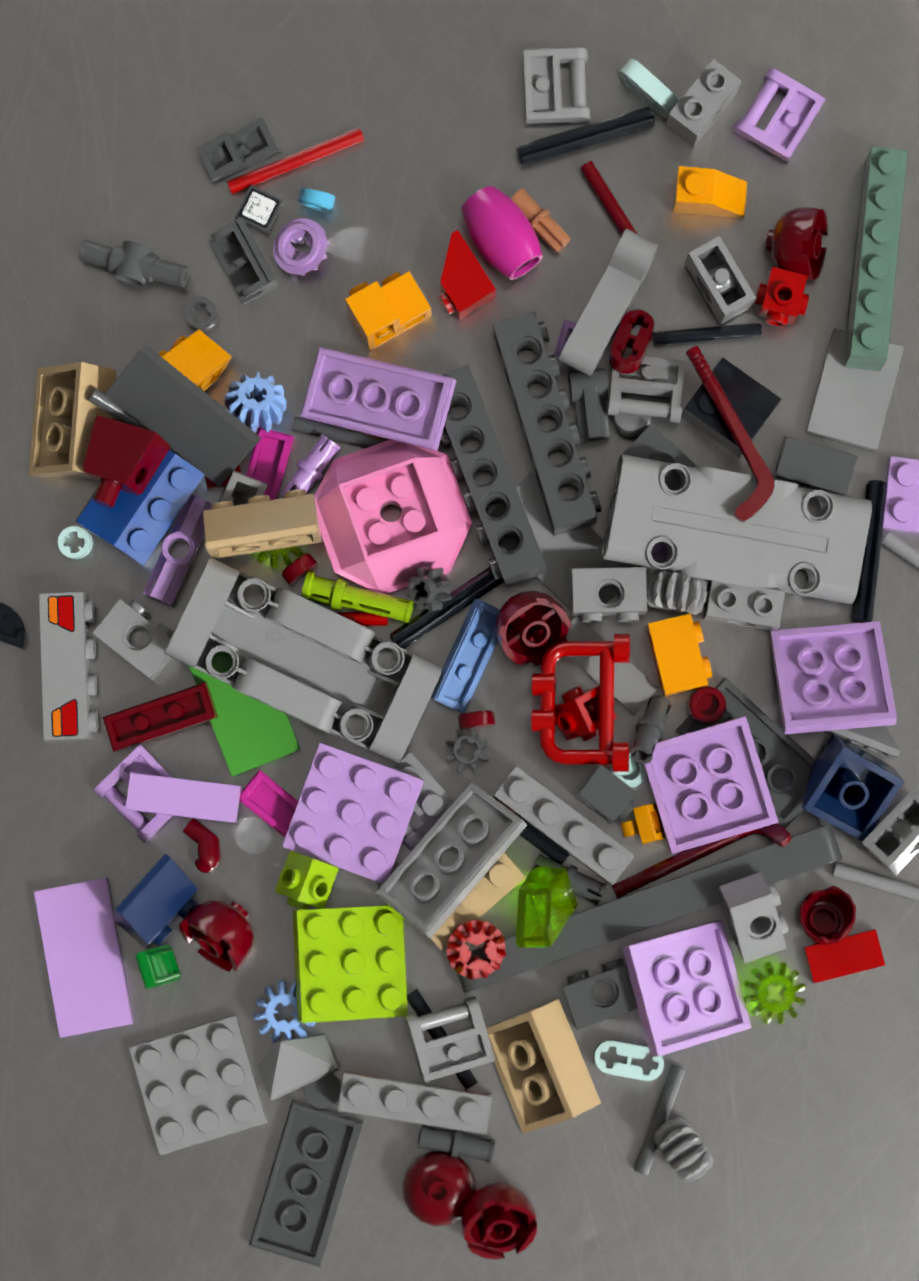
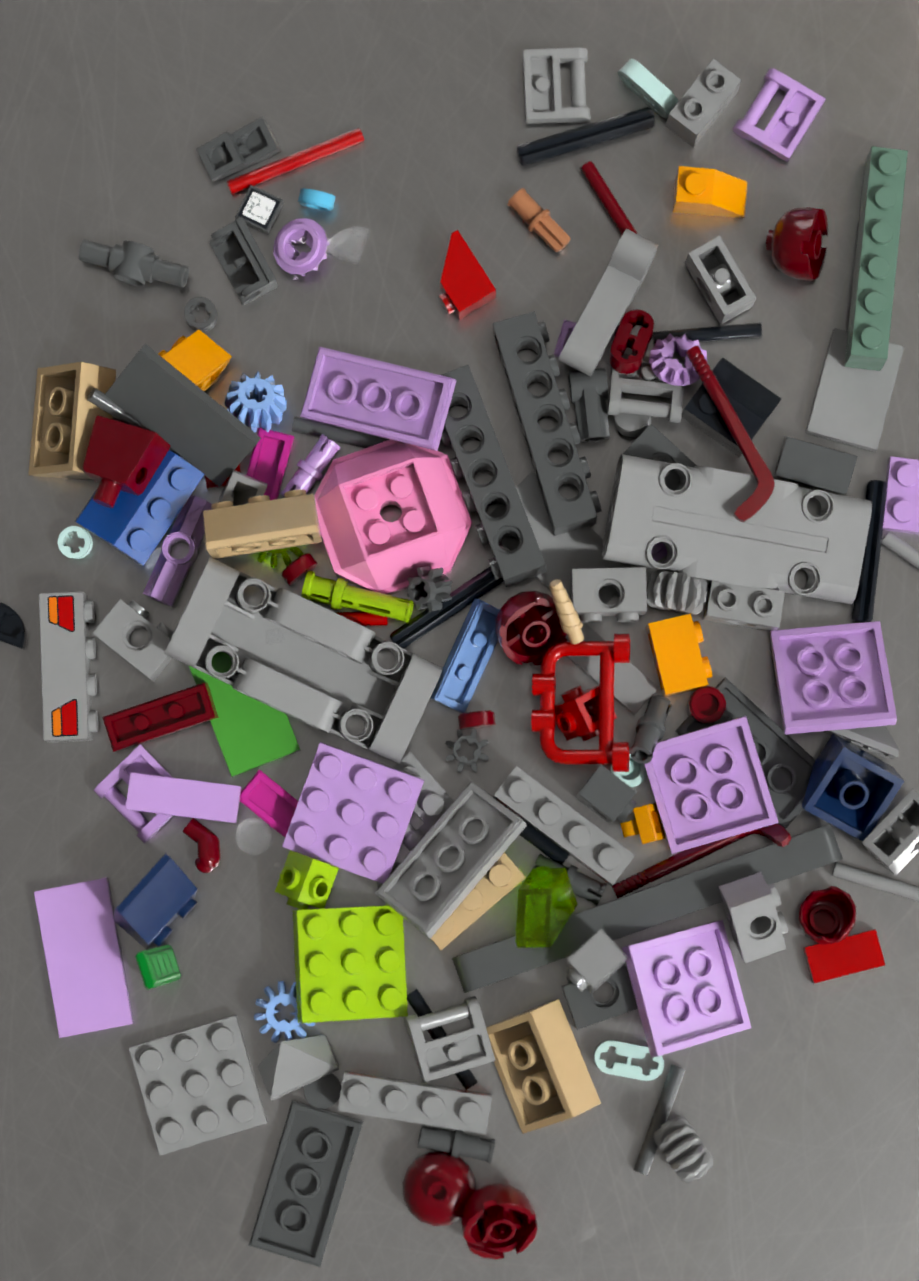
dark red cylinder [179,900,254,972] -> none
light orange brick [345,271,432,352] -> none
red gear [446,920,506,980] -> none
dark pink piece [461,185,543,280] -> none
clear neon green gear [743,962,806,1025] -> none
red brick [754,267,809,327] -> none
none -> tan animal [549,579,584,644]
none -> light grey brick [567,929,627,993]
none -> lavender gear [649,333,708,386]

